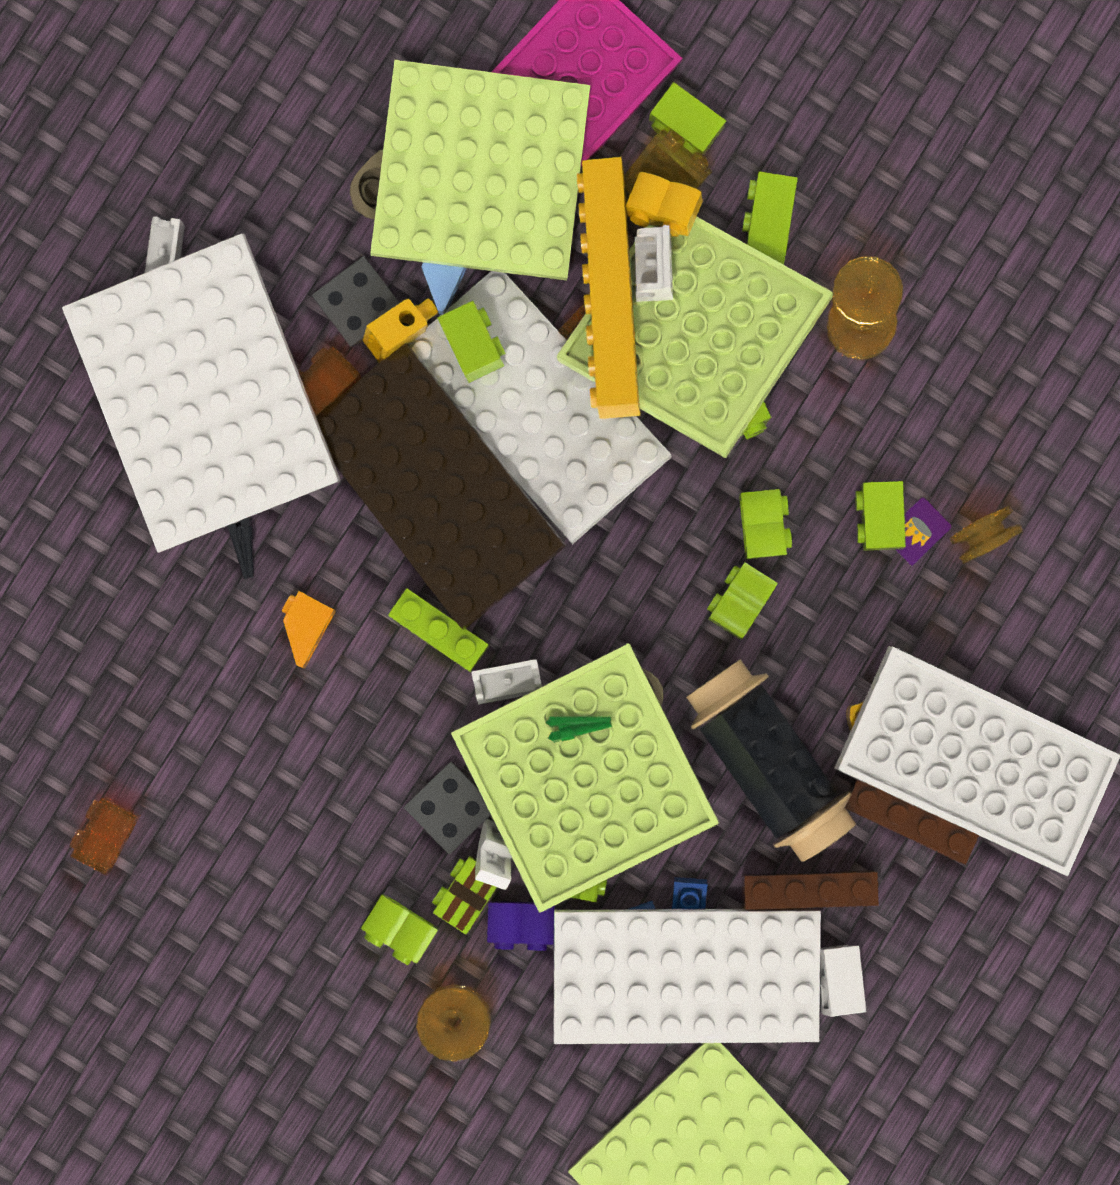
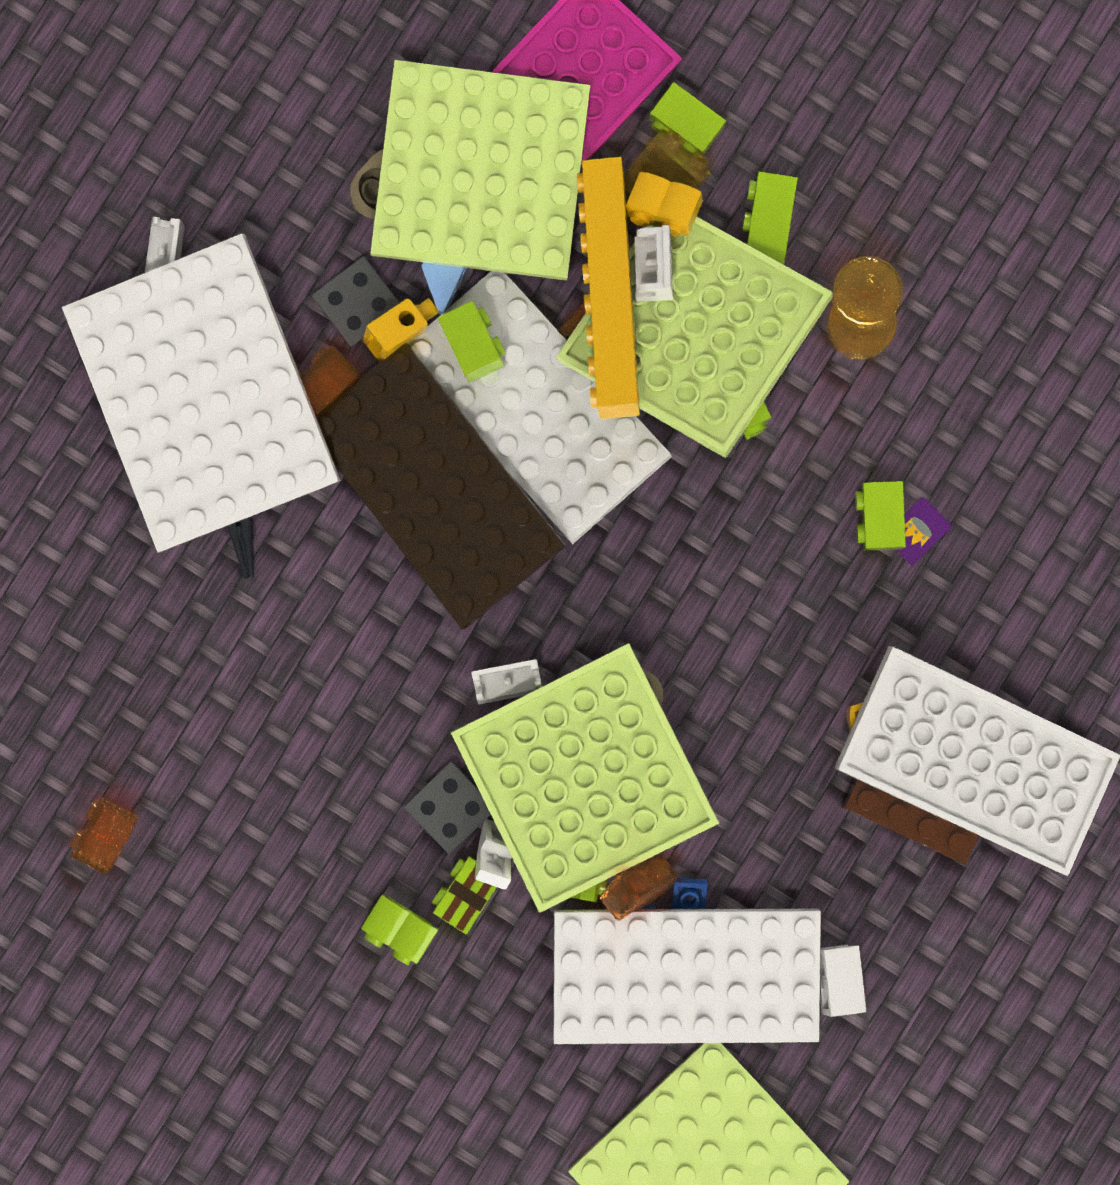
light orange slope [282,591,336,669] -> none
lime brick [388,588,489,673] -> none
clear yellow wheel [416,983,491,1062] -> none
dark purple brick [487,901,555,951] -> none
green piece [546,717,612,743] -> none
black brick [686,659,856,862] -> none
lime brick [707,562,778,640] -> none
lime brick [739,489,792,559] -> none
reddish brown arch [742,870,879,910] -> none
clear yellow wheel [948,505,1024,564] -> none
none -> clear orange brick [600,853,679,921]

